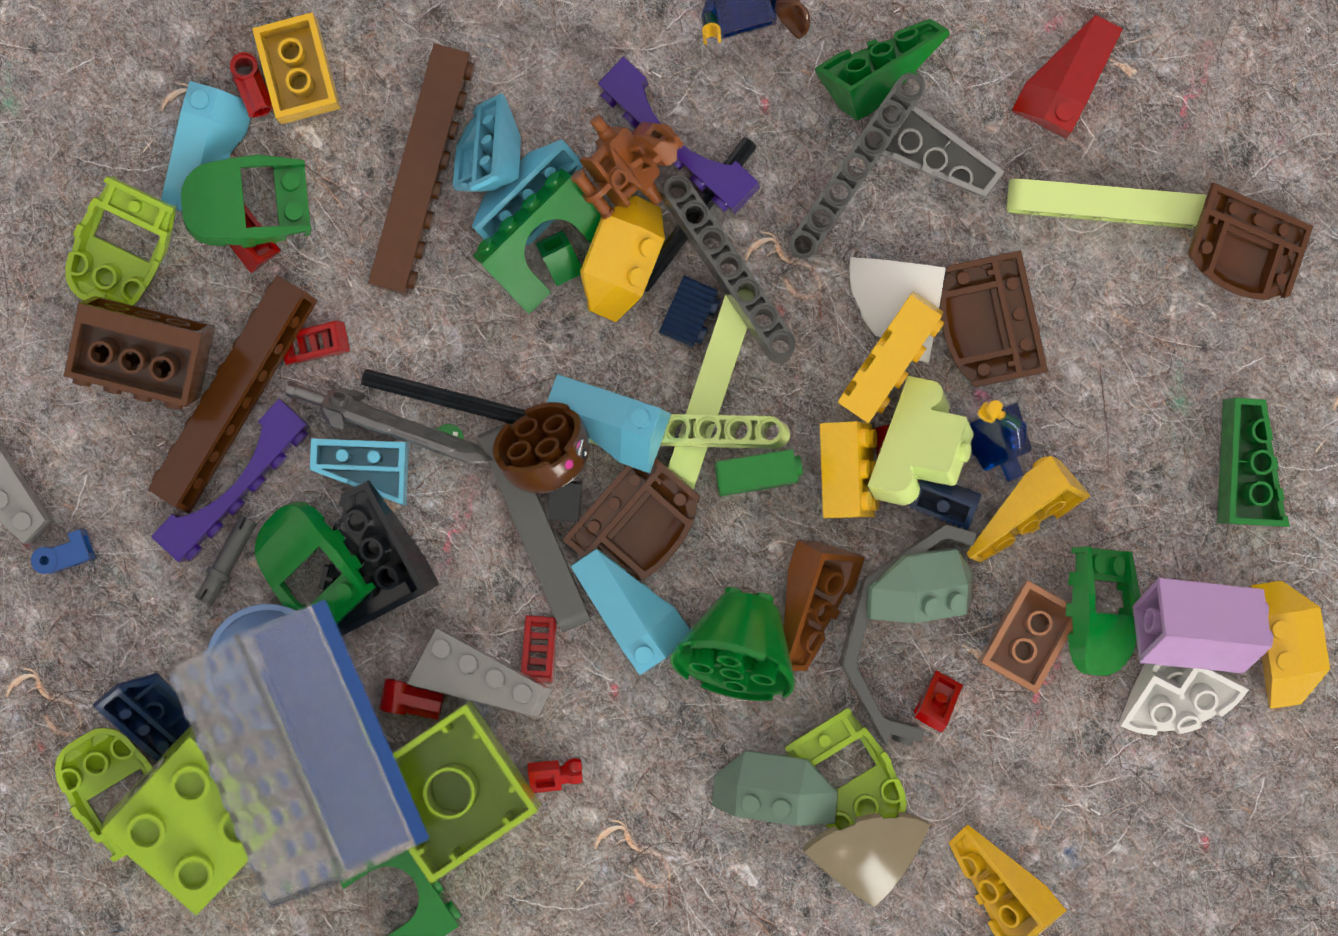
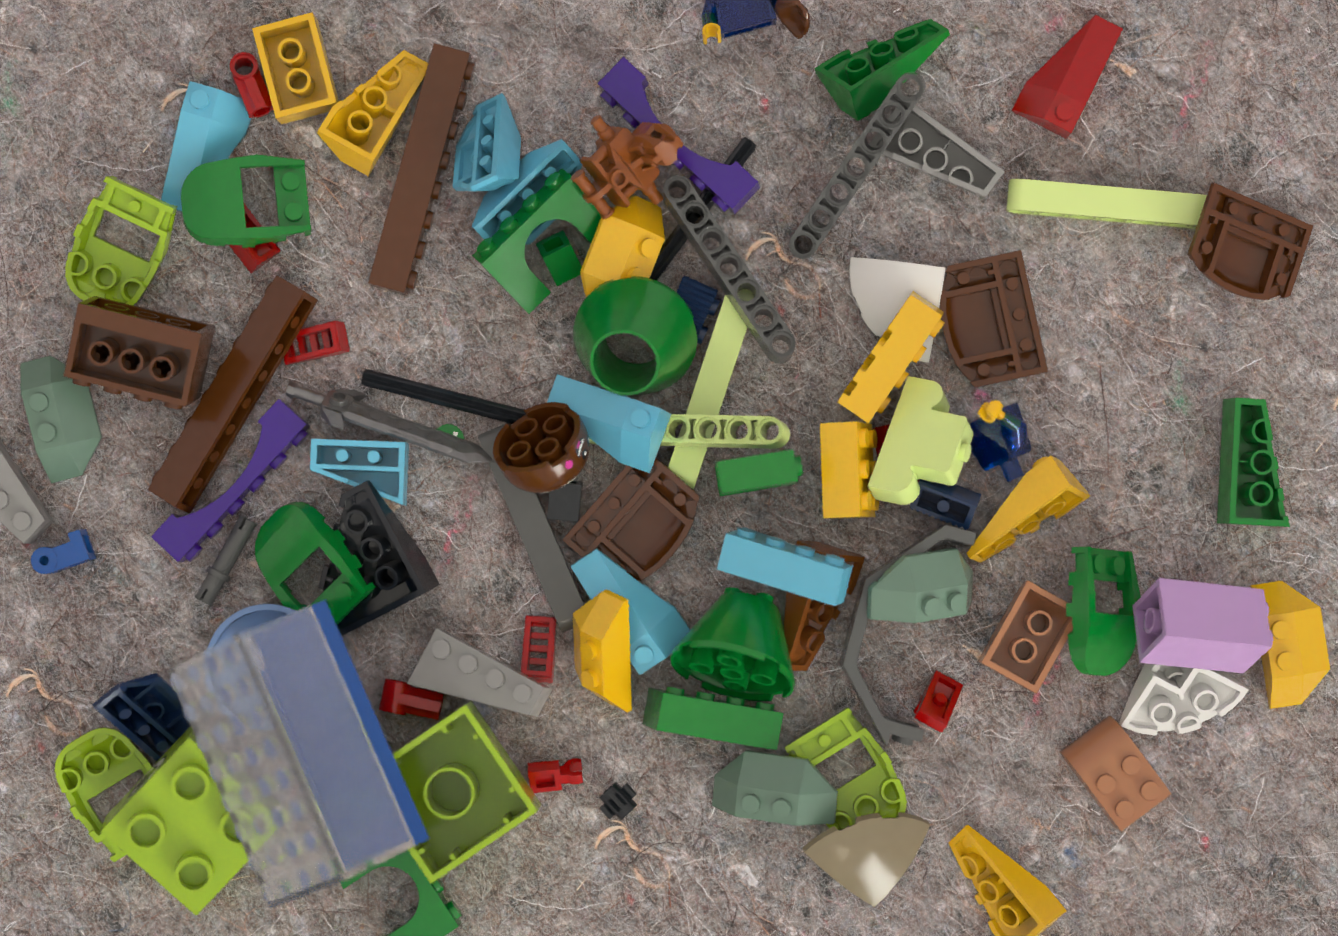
none -> sand green wedge [20,356,102,483]
none -> yellow wedge [317,50,428,176]
none -> green cone [573,276,698,395]
none -> yellow wedge [573,589,632,713]
none -> black gear [599,782,637,821]
none -> green wedge [642,686,784,750]
none -> medium azure wedge [717,527,853,606]
none -> nougat brick [1059,715,1172,831]

